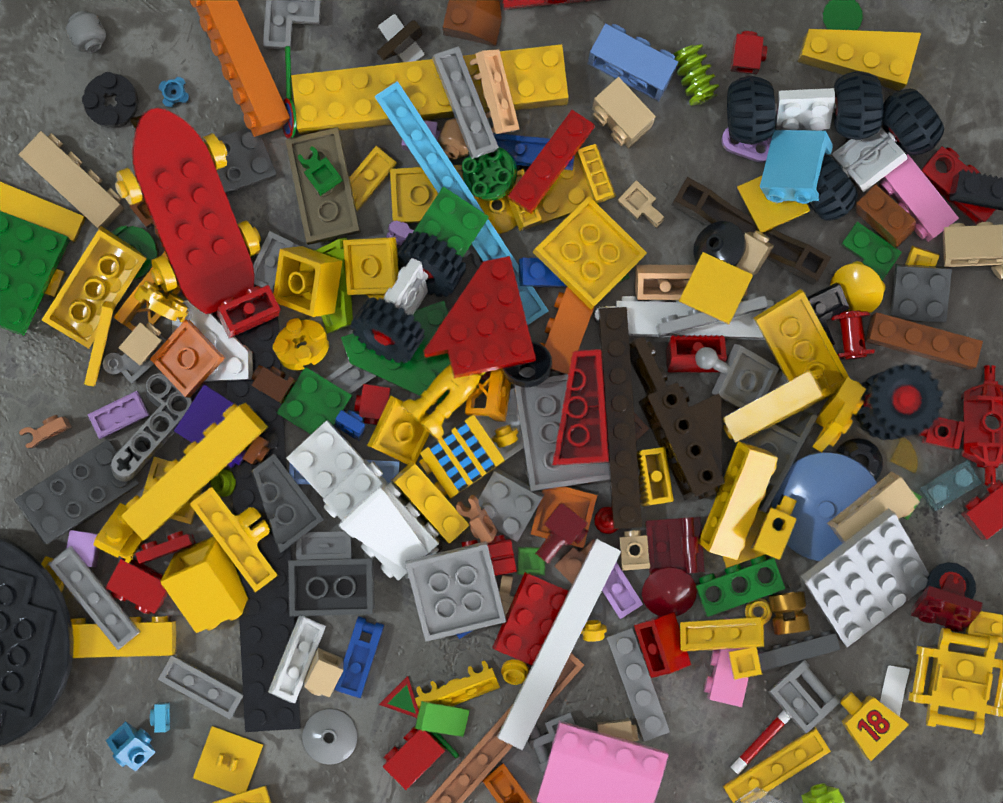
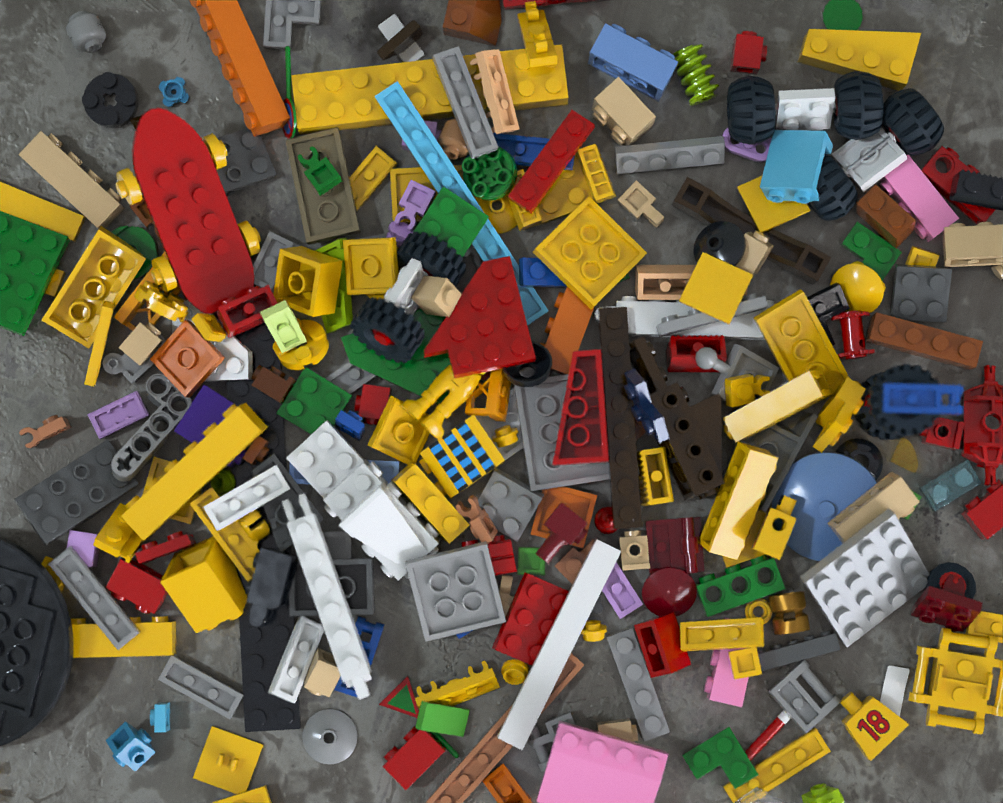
none -> yellow tile [191,313,227,342]
none -> white plate [203,465,290,531]
none -> black hinge [246,548,299,628]
none -> yellowish green plate [260,300,307,353]
none -> white hinge [282,493,372,699]
none -> lavender plate [395,180,436,232]
none -> tan brick [411,276,462,317]
none -> yellow plate [517,1,557,67]
none -> light grey plate [615,136,725,174]
none -> dark blue plate [624,368,669,443]
none -> green plate [682,727,759,789]
none -> yellow plate [725,374,770,407]
none -> blue plate [882,383,963,415]

